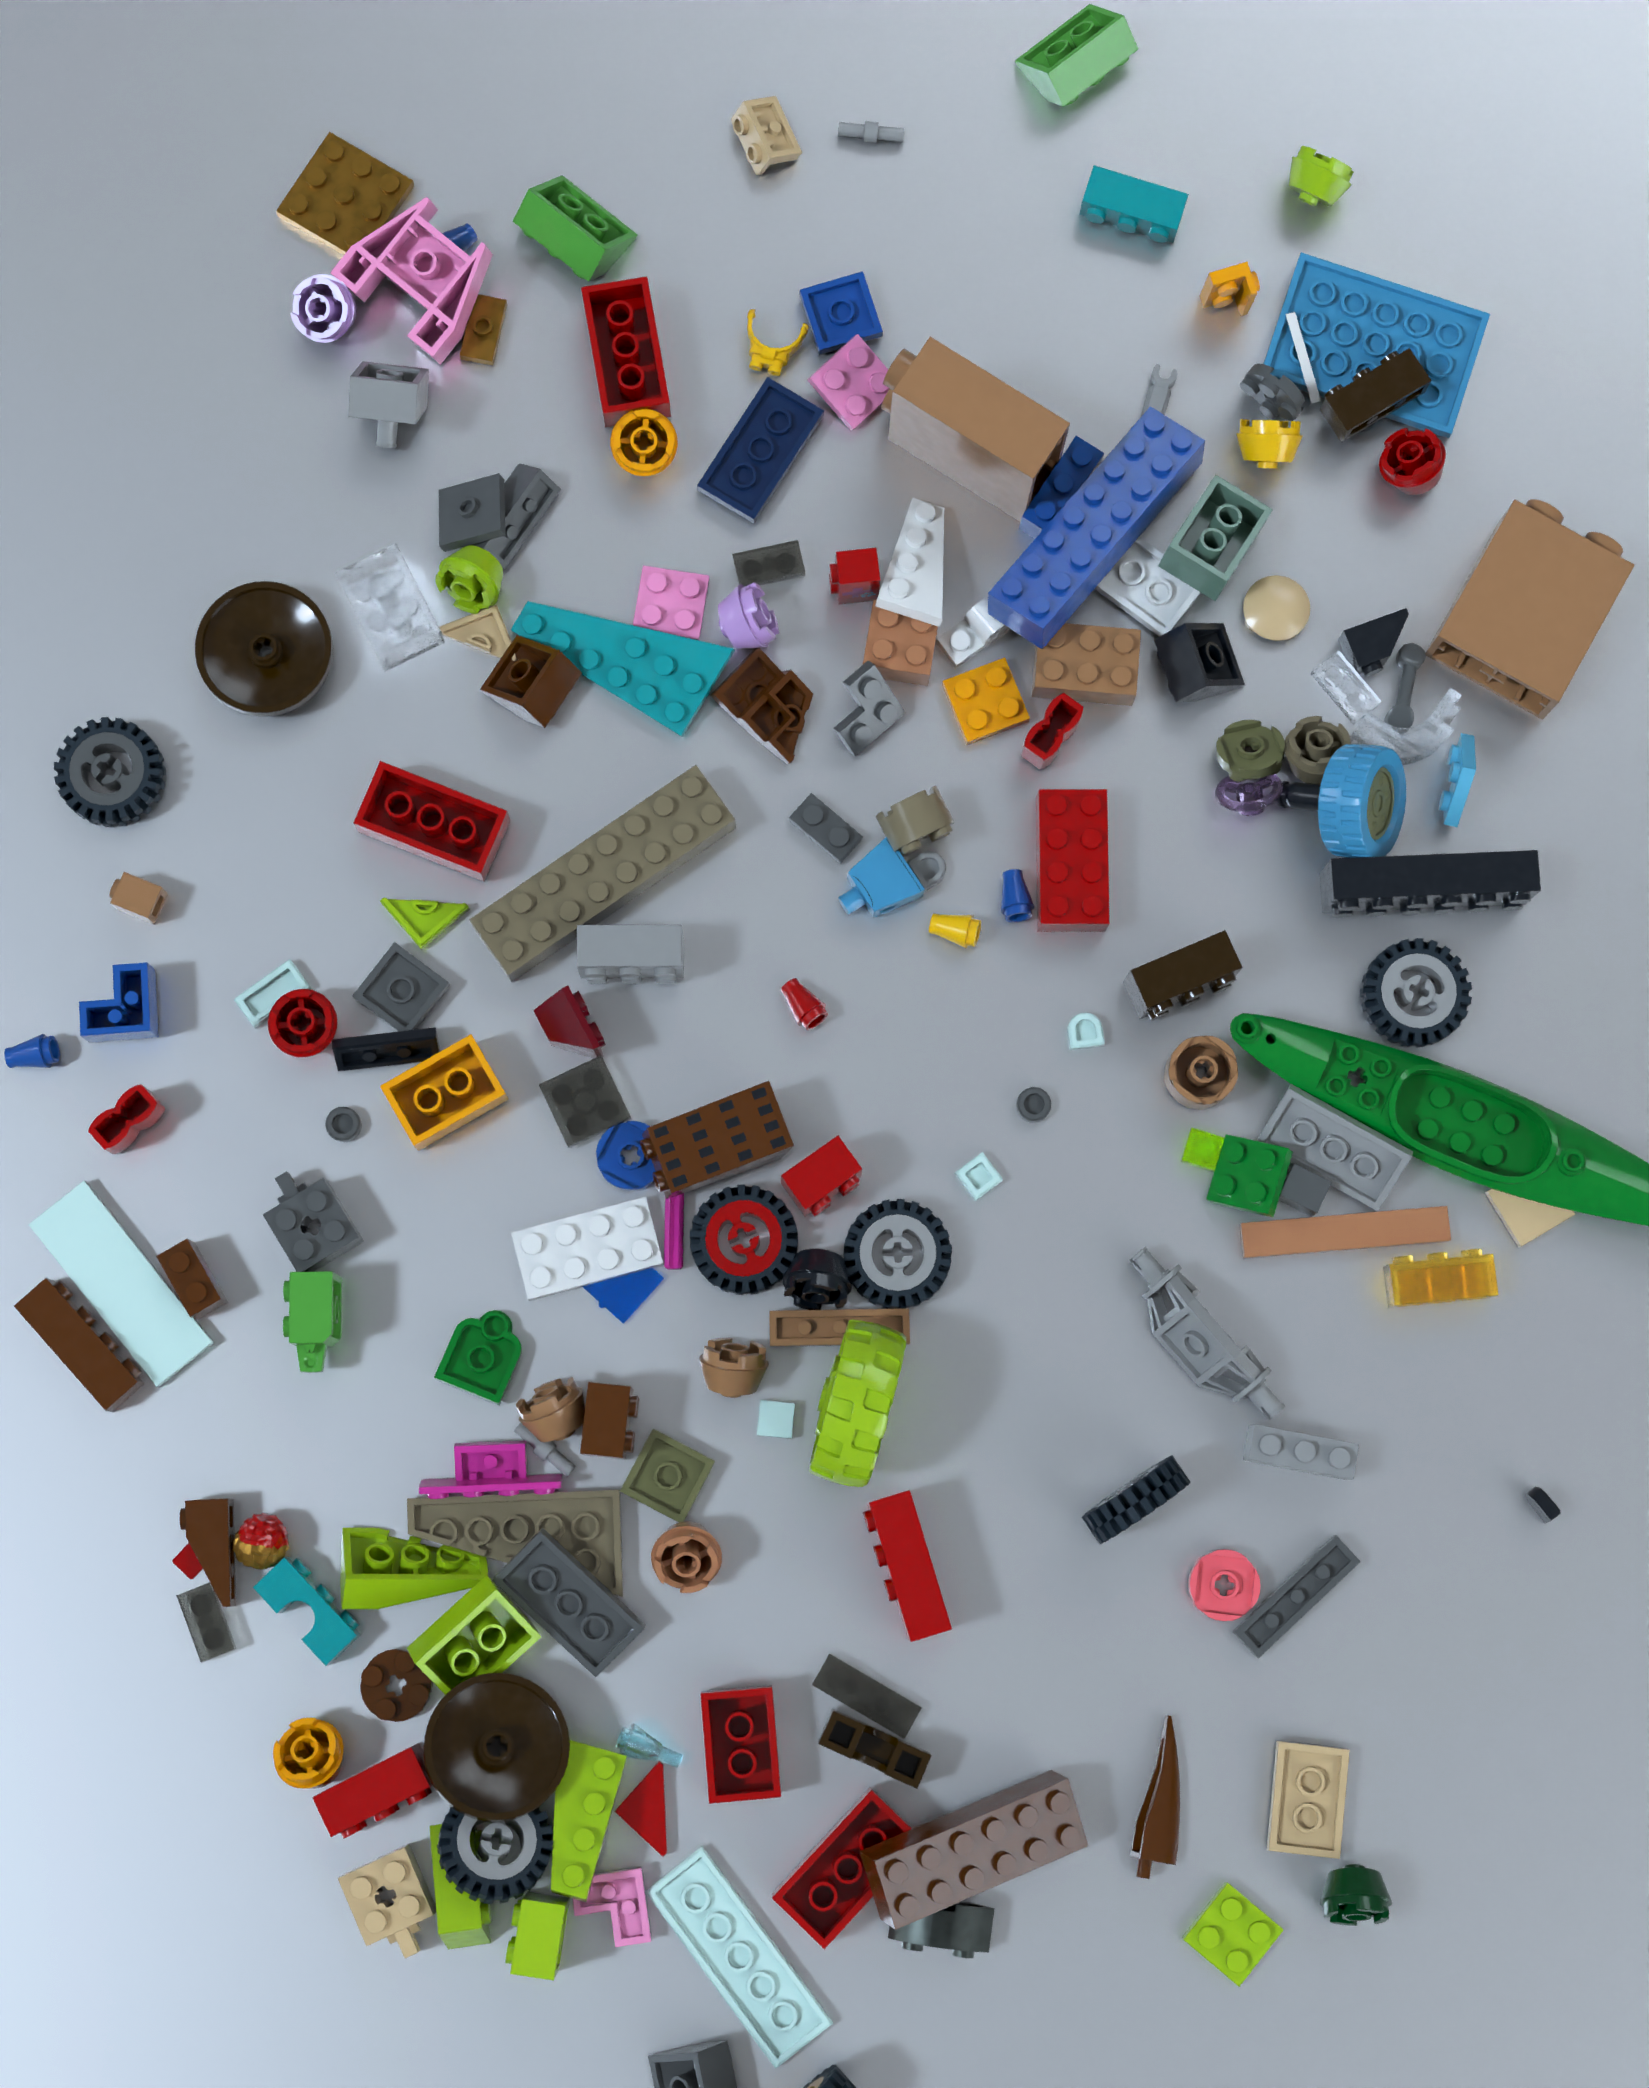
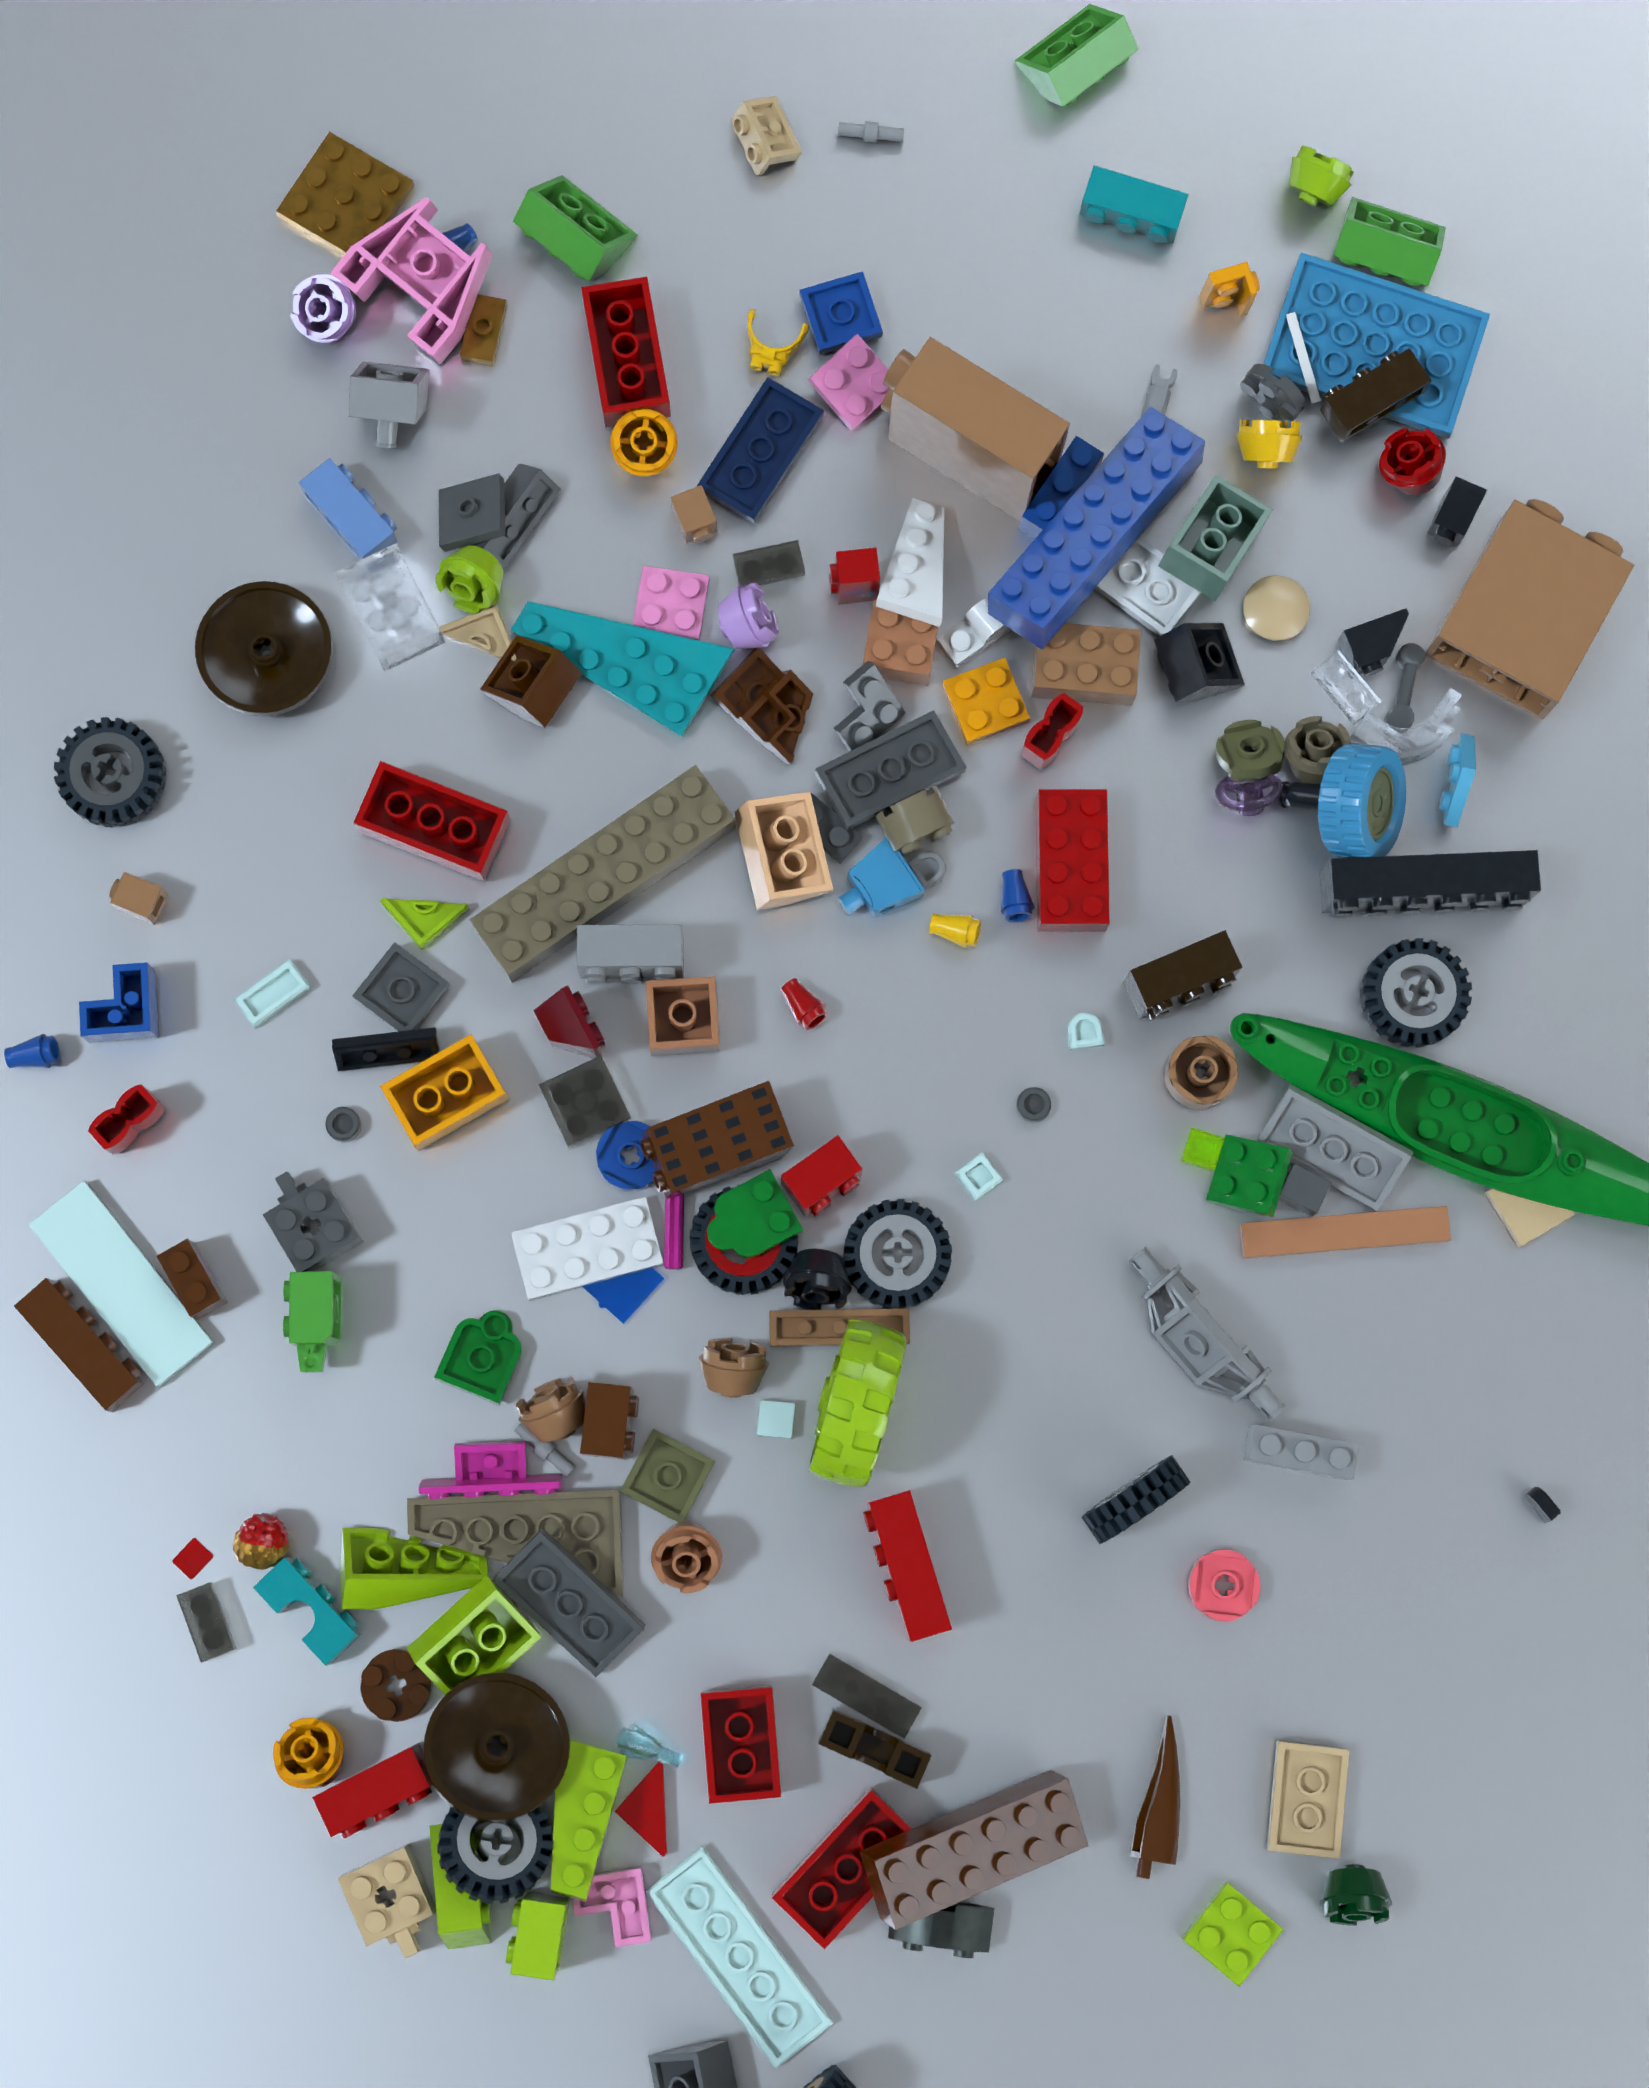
reddish brown slope [180,1498,236,1607] -> none
red cone [268,989,337,1057] -> none
dark grey plate [1232,1535,1361,1658] -> none
clear yellow brick [1383,1249,1499,1308] -> none
none -> medium blue brick [299,458,398,567]
none -> nougat brick [646,976,720,1056]
none -> medium nougat brick [670,485,717,544]
none -> green plate [707,1169,803,1259]
none -> light nougat slope [734,792,833,910]
none -> dark grey plate [814,710,967,831]
none -> bright green slope [1333,197,1446,286]
none -> black slope [1427,476,1487,547]

